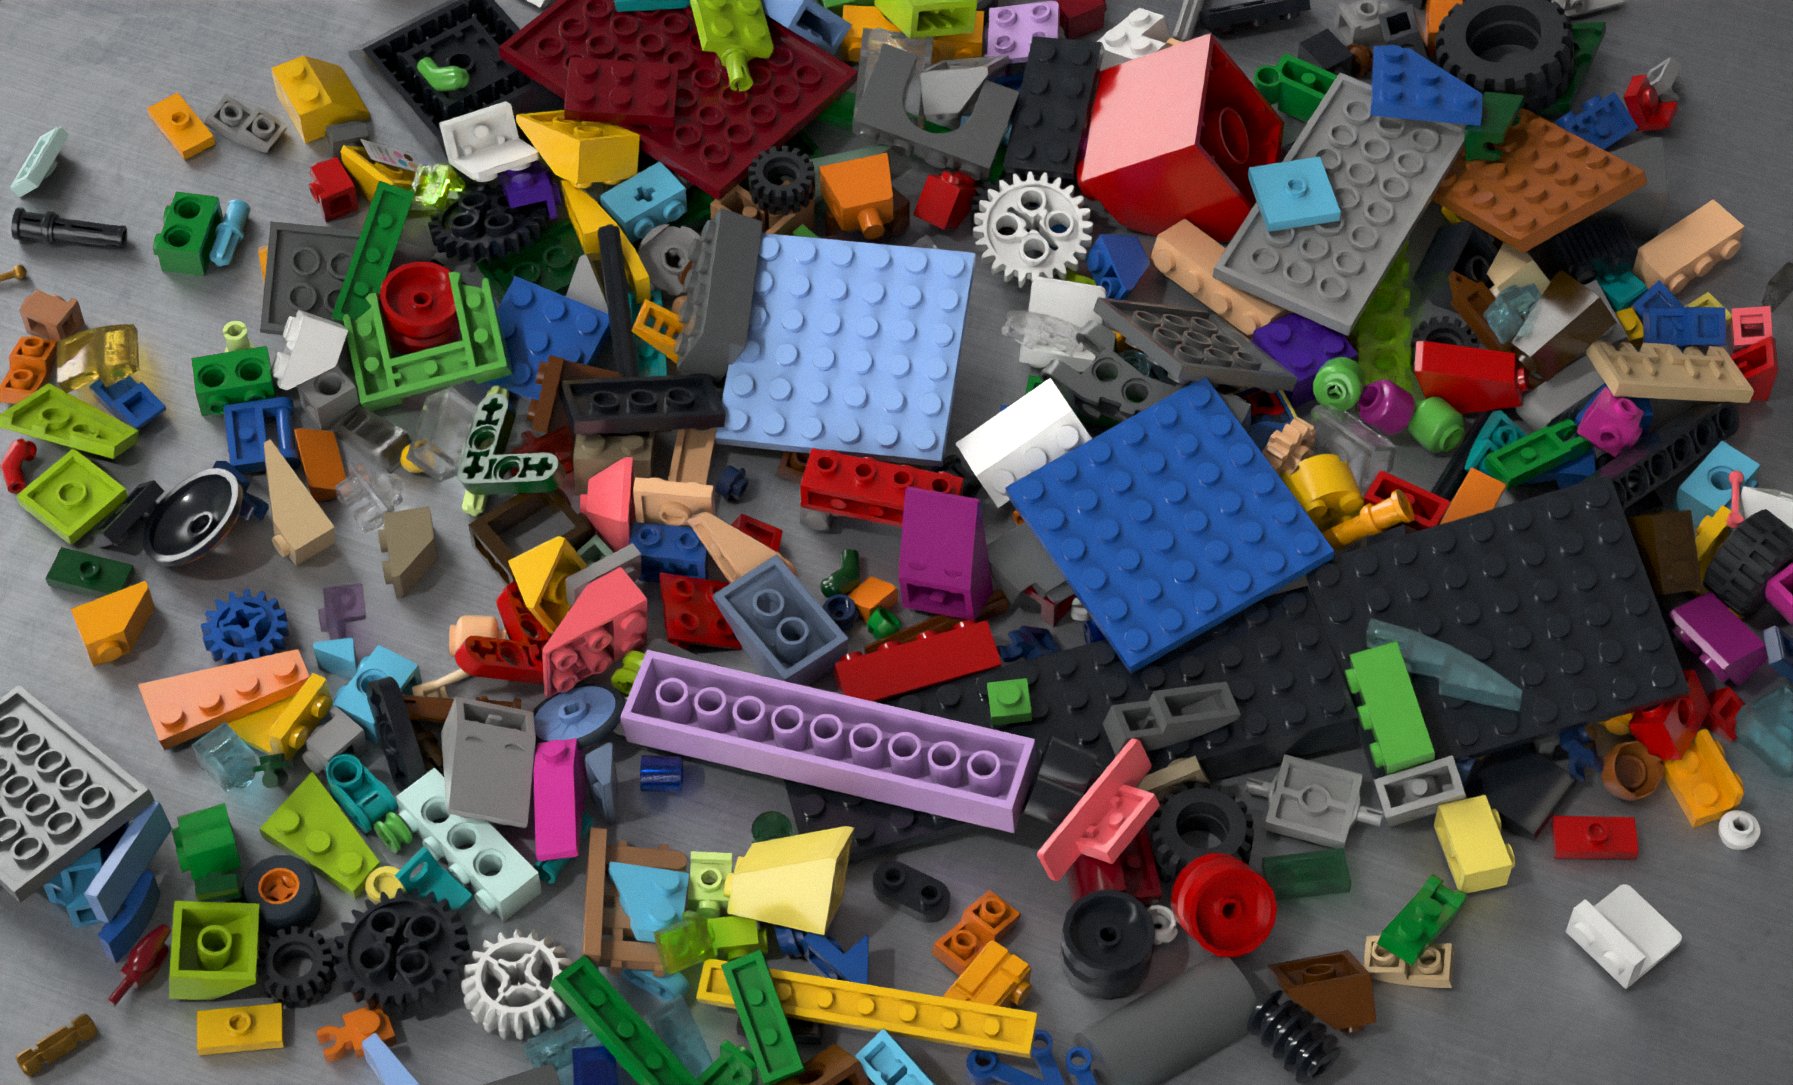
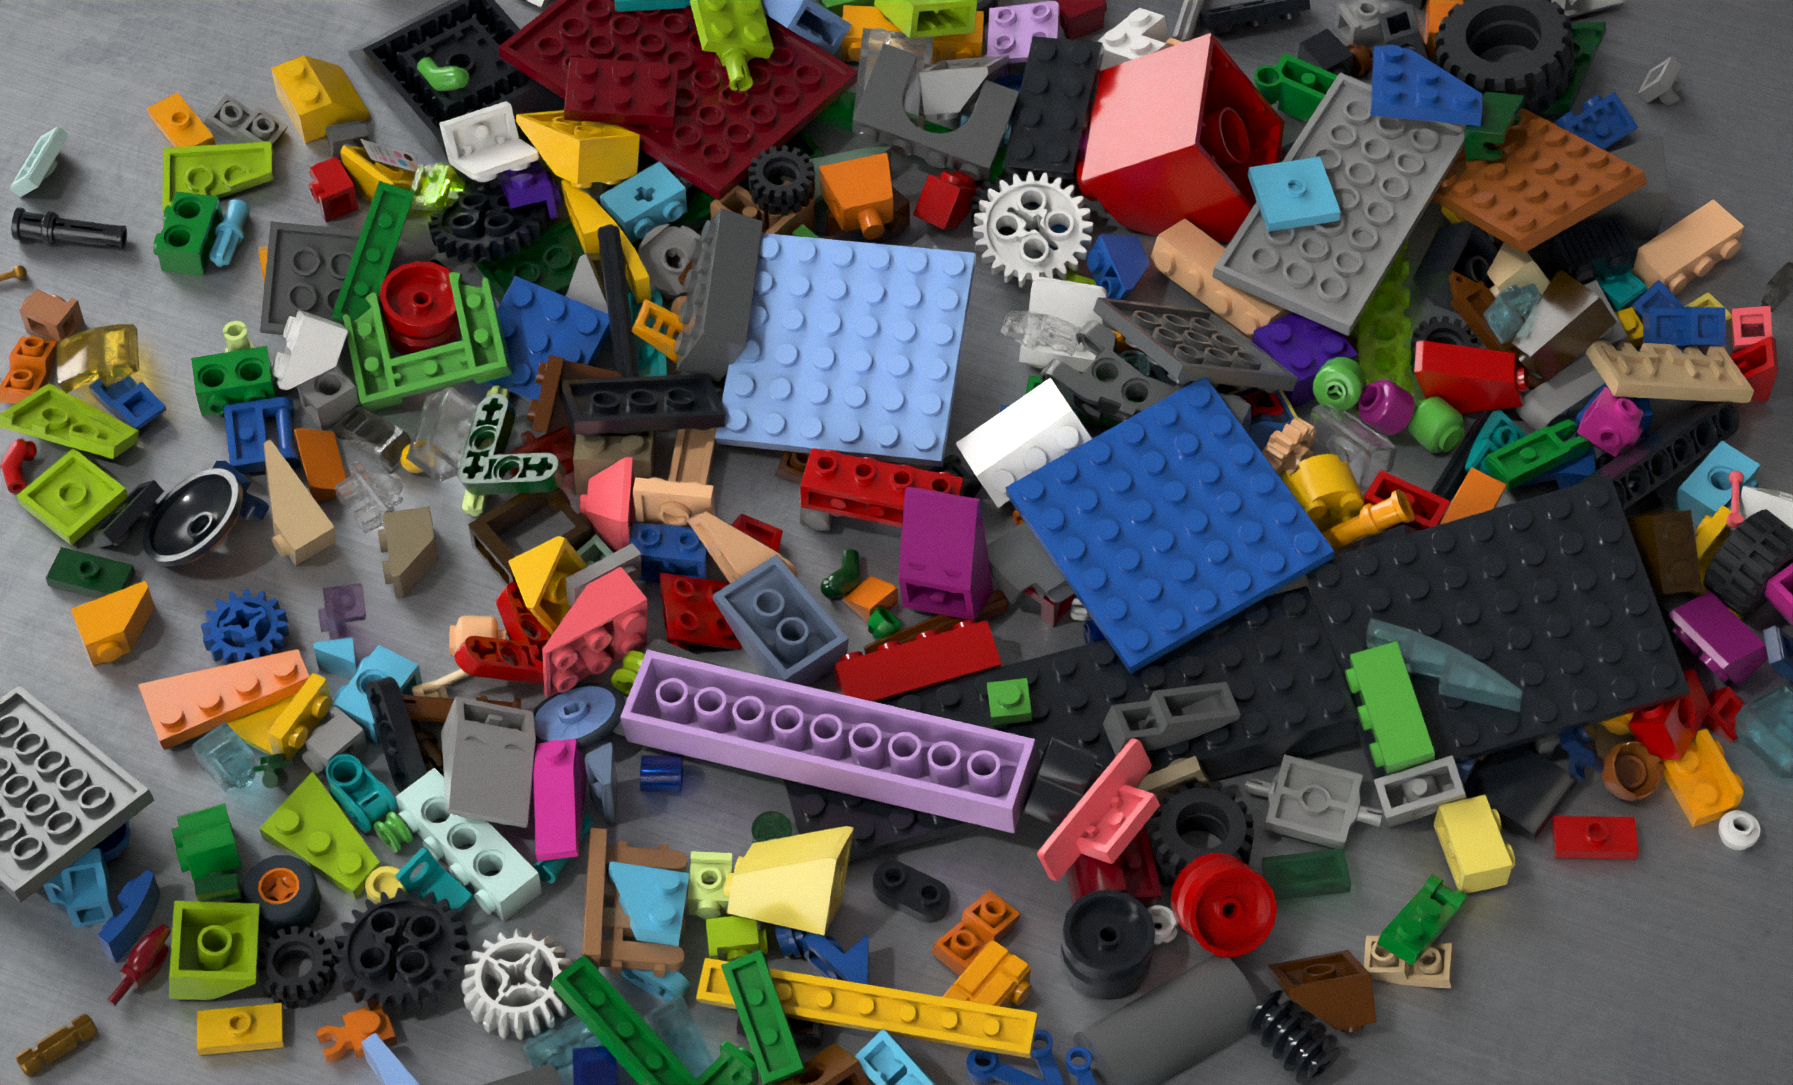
medium blue tile [84,801,172,923] -> none
clear neon green bracket [653,910,715,975] -> none
dark blue plate [715,465,749,502] -> none
dark blue plate [822,594,859,631] -> none
dark blue plate [996,625,1062,662] -> none
white bracket [1566,884,1682,989] -> none
red bracket [1623,74,1679,132] -> none
none -> lime wing [162,141,274,214]

